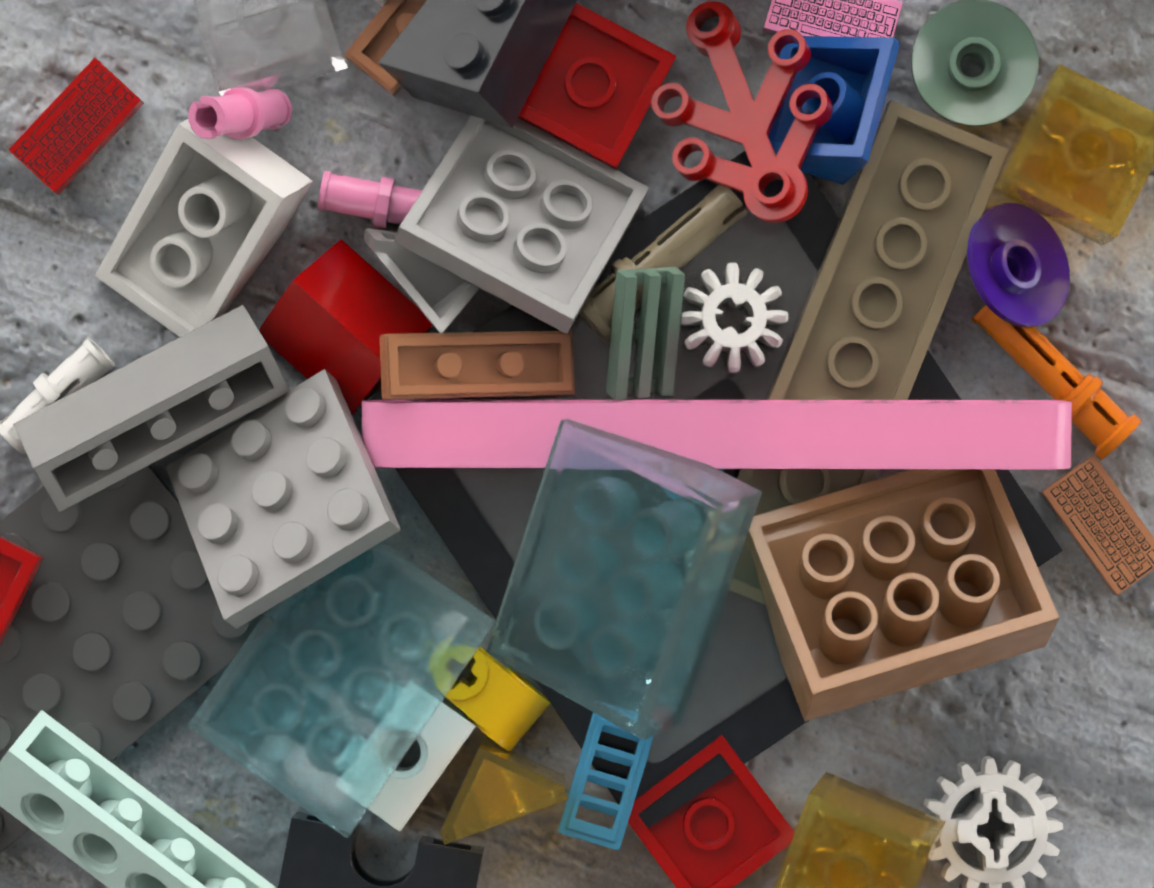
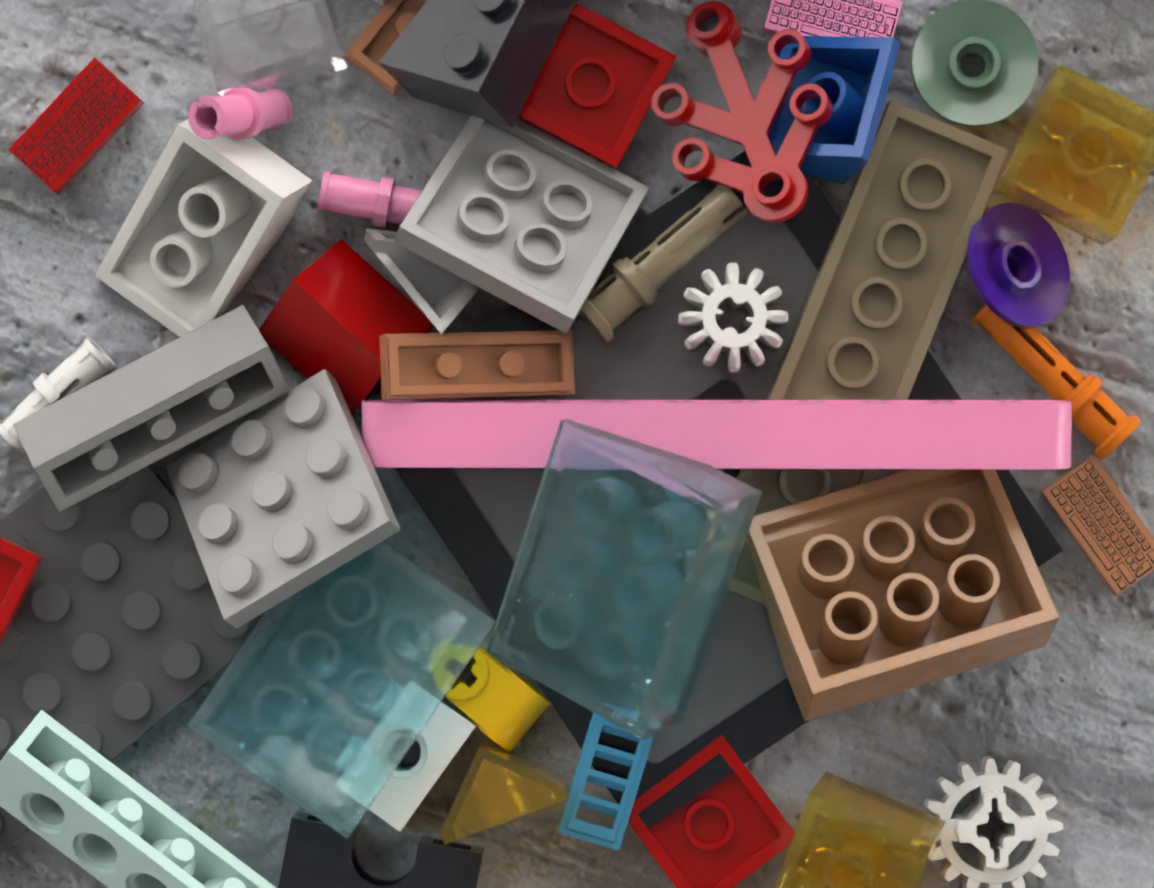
sand green tile [606,267,685,400] -> none

